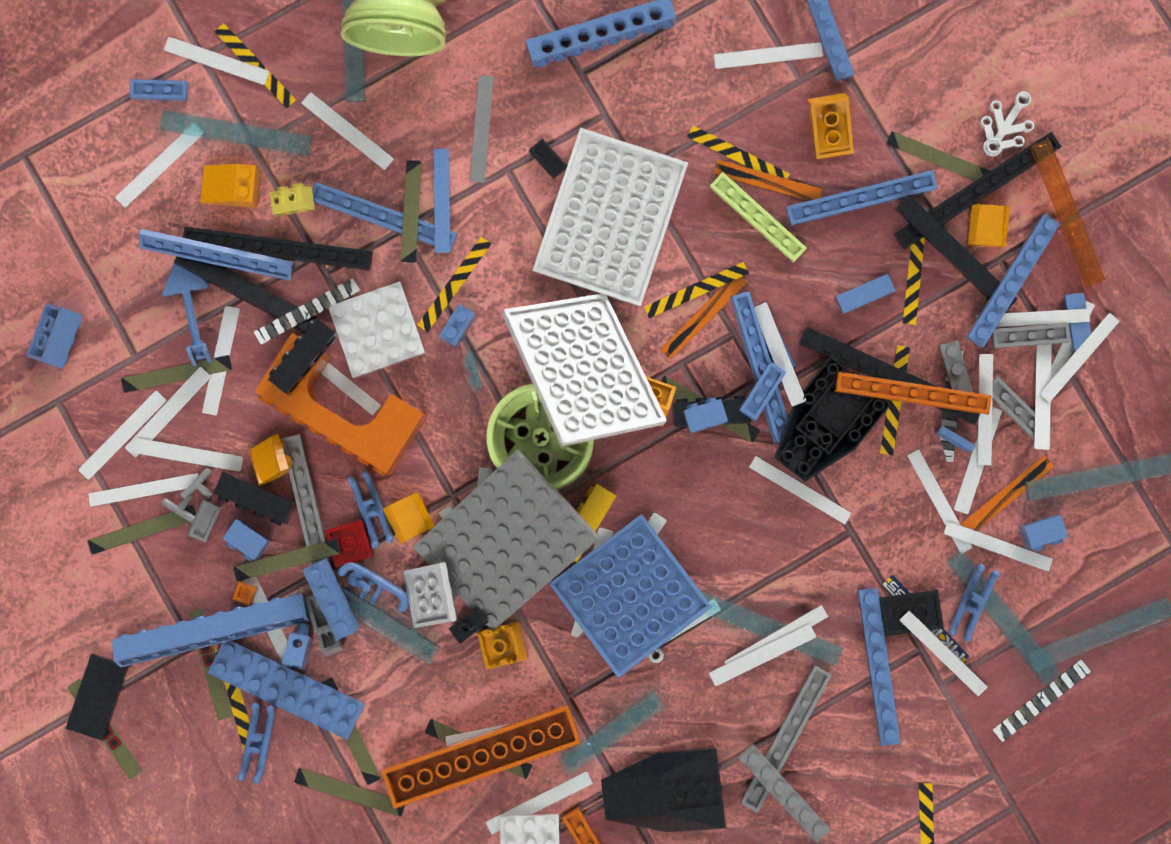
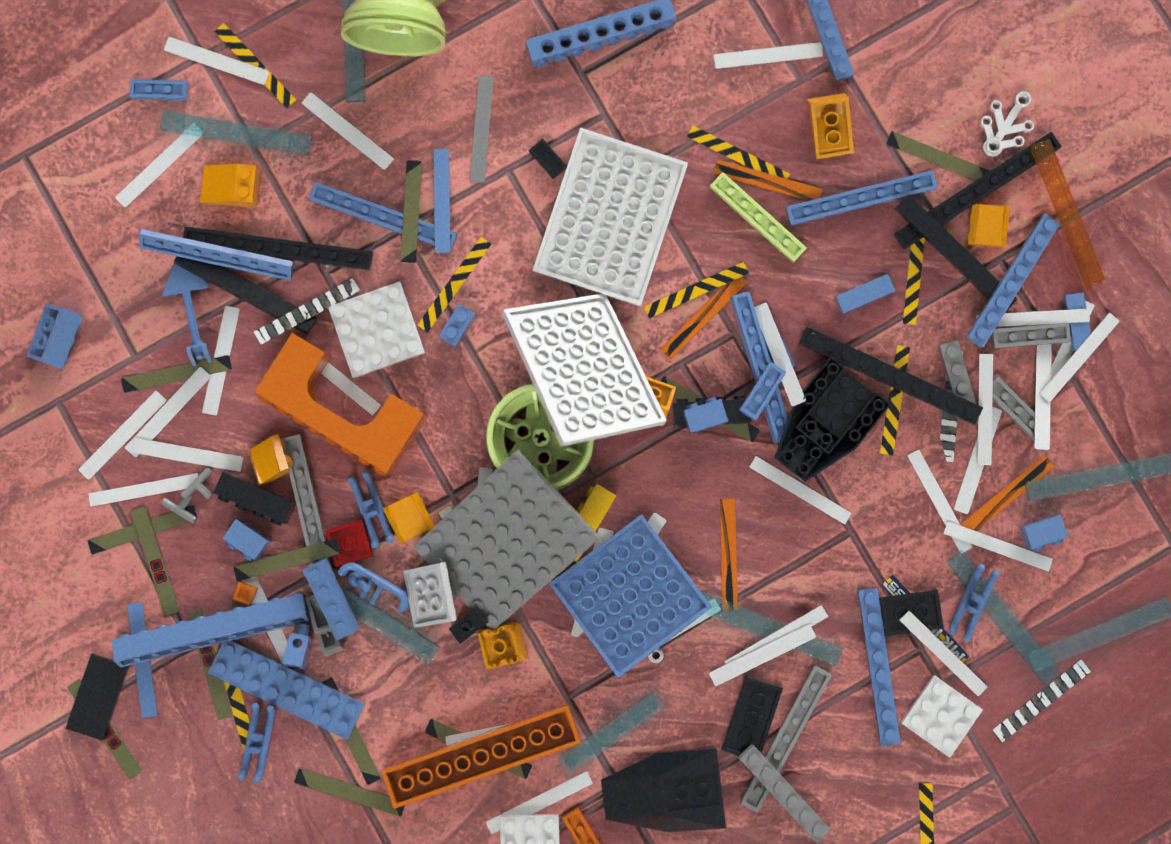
light grey tile [186,500,222,543] -> none
black brick [268,318,339,396] -> none
light yellow brick [270,183,315,216] -> none
clear light blue plate [462,352,483,392] -> none
orange tile [835,372,992,415] -> none
medium blue tile [935,426,976,453] -> none
none -> medium blue sticker [127,602,157,718]
none -> olive sticker [131,507,180,616]
none -> orange sticker [720,499,738,611]
none -> black tile [721,675,783,756]
none -> white plate [900,675,983,758]

